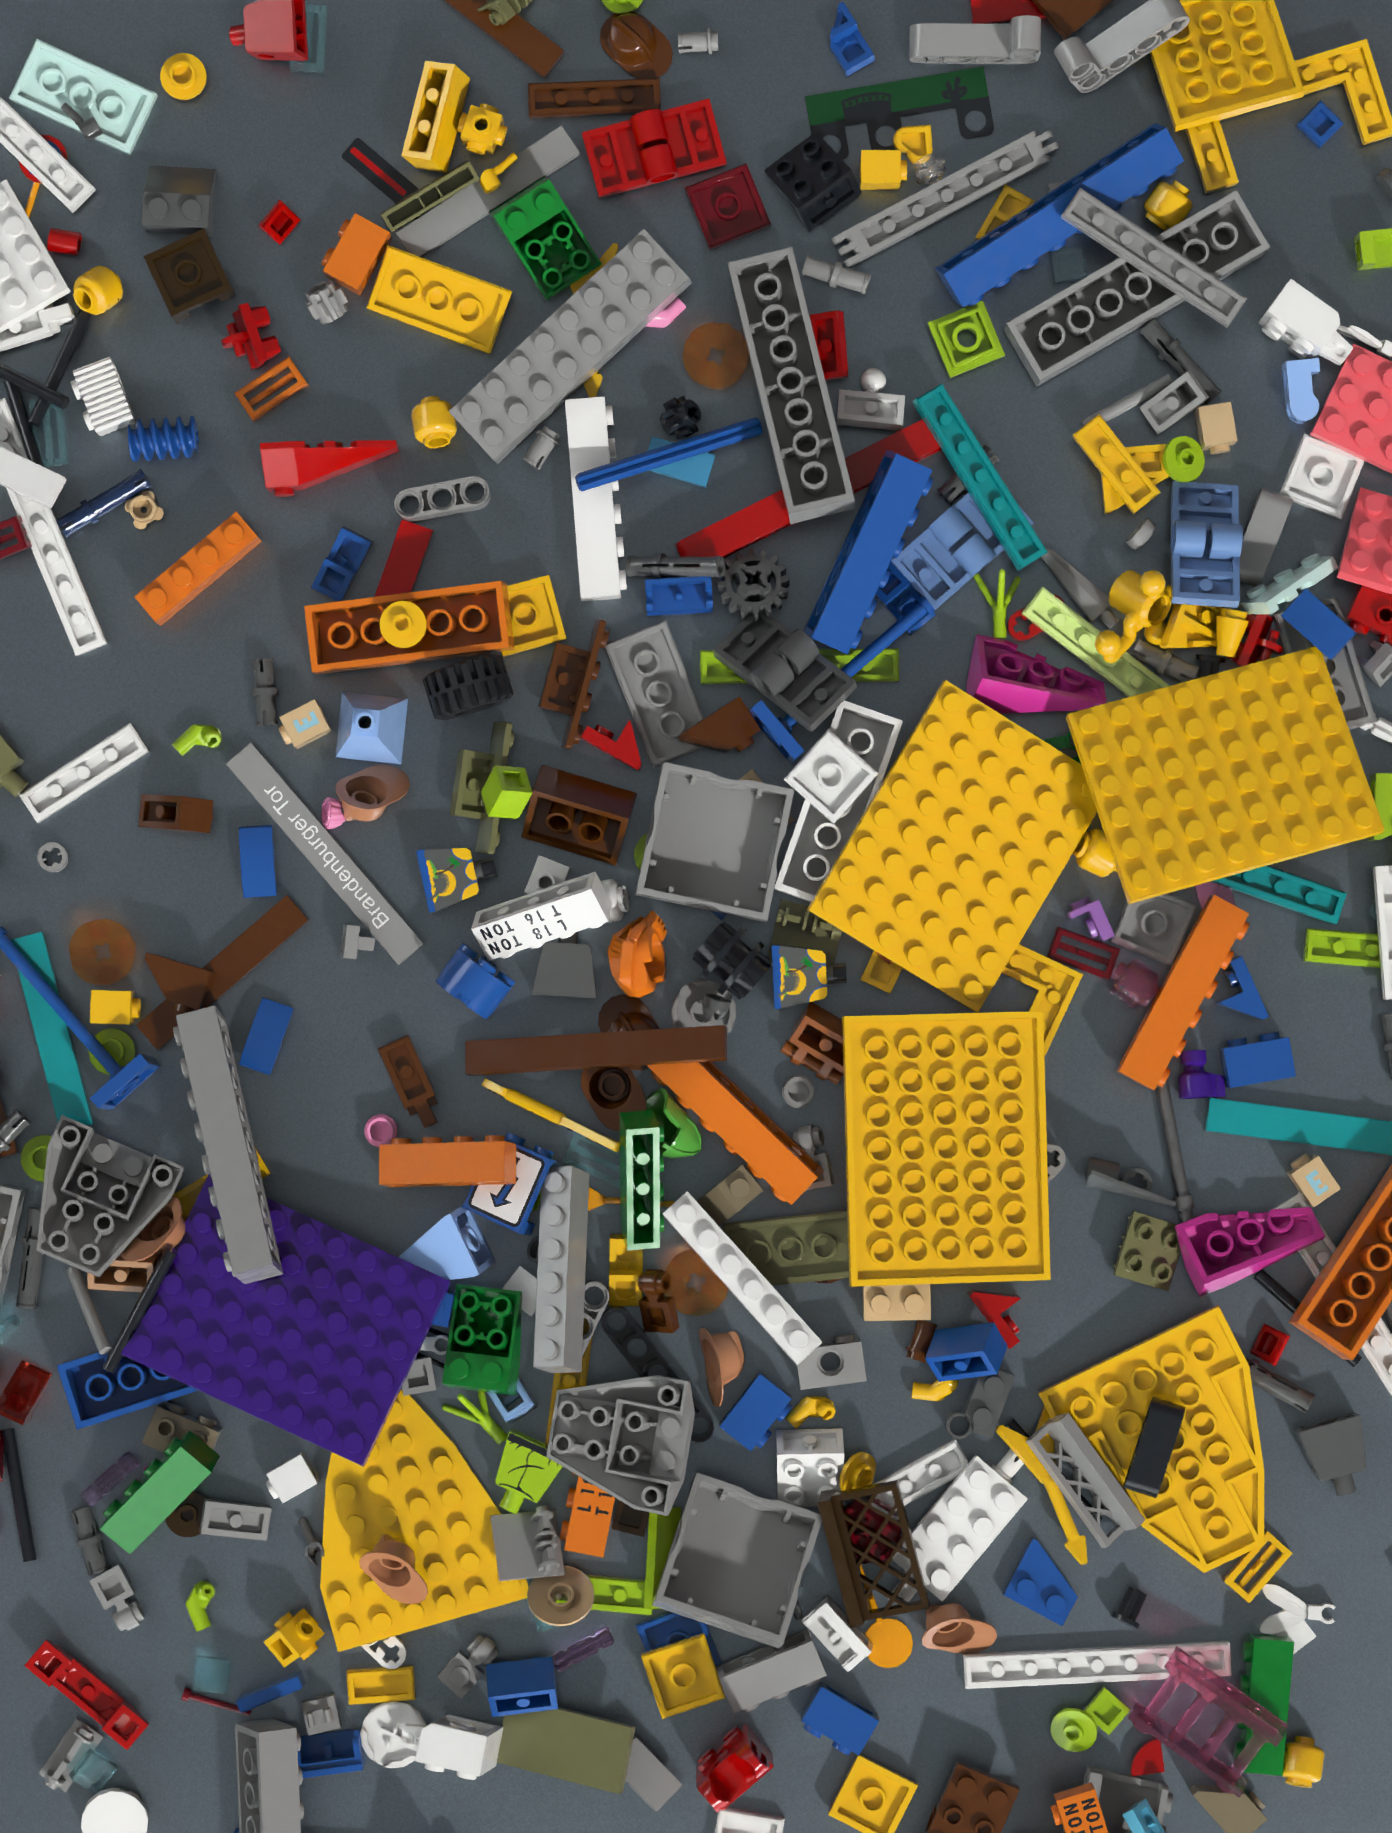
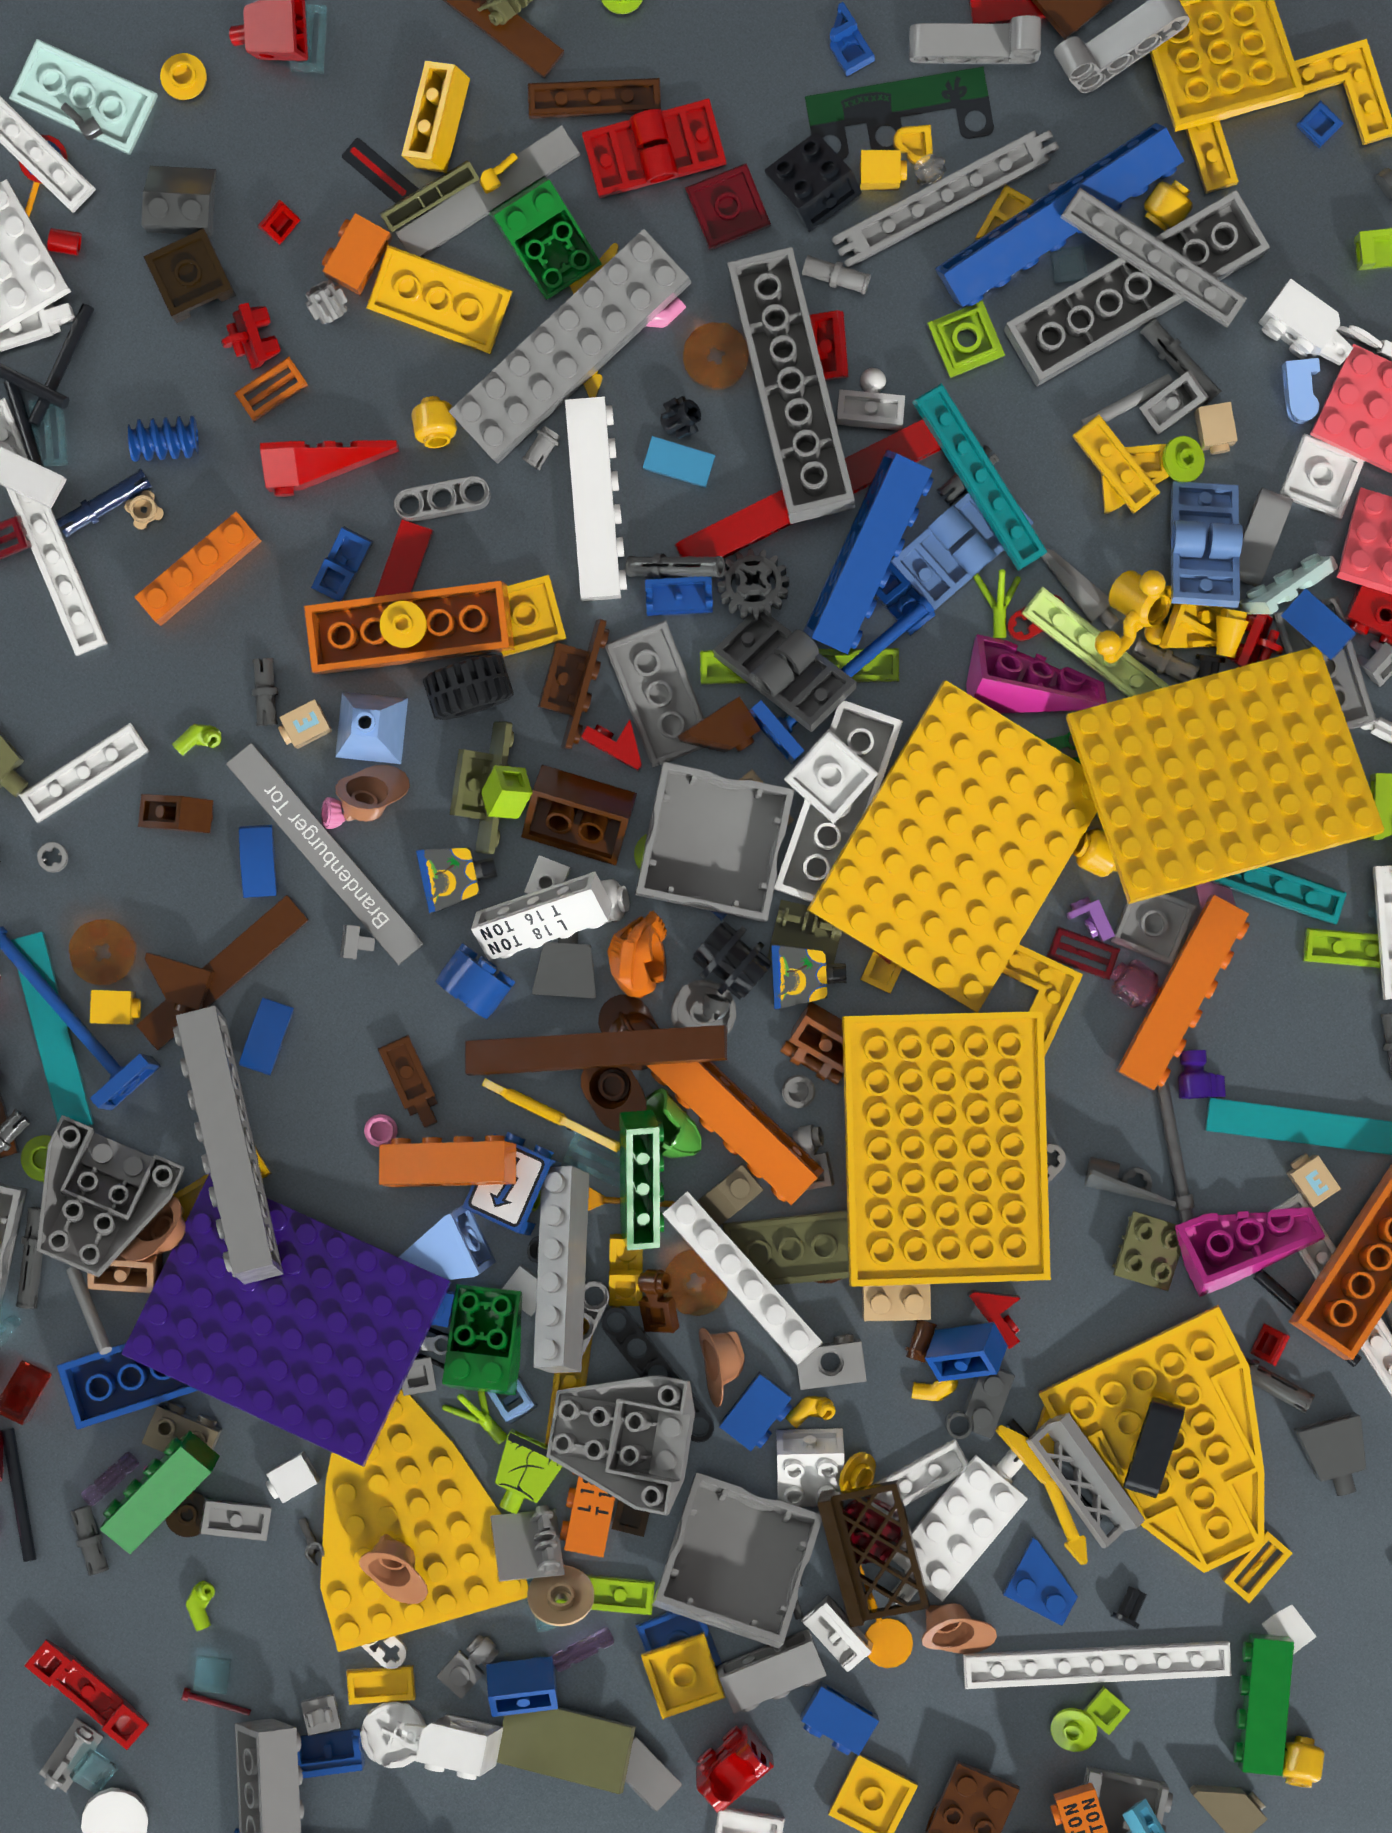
white brick [70,356,137,436] -> none
yellow head [73,266,123,315] -> none
lime piece [89,1028,136,1075] -> none
light grey plate [89,1564,145,1631] -> none
black bar [102,1248,177,1373] -> none
blue tile [236,1671,305,1713] -> none
yellow brick [263,1608,325,1668] -> none
yellow brick [457,103,508,155] -> none
blue axle [575,417,762,491] -> none
reddish brown piece [600,11,673,79] -> none
lime tile [644,1506,681,1610] -> none
light grey pin [678,28,719,55] -> none
light grey tile [1125,518,1156,550] -> none
clear pink fence [1128,1646,1288,1798] -> none
red tile [1130,1737,1165,1776] -> none
blue slope [1215,956,1269,1020] -> none
blue brick [1219,1031,1296,1088] -> none
white piece [1259,1583,1336,1634] -> none

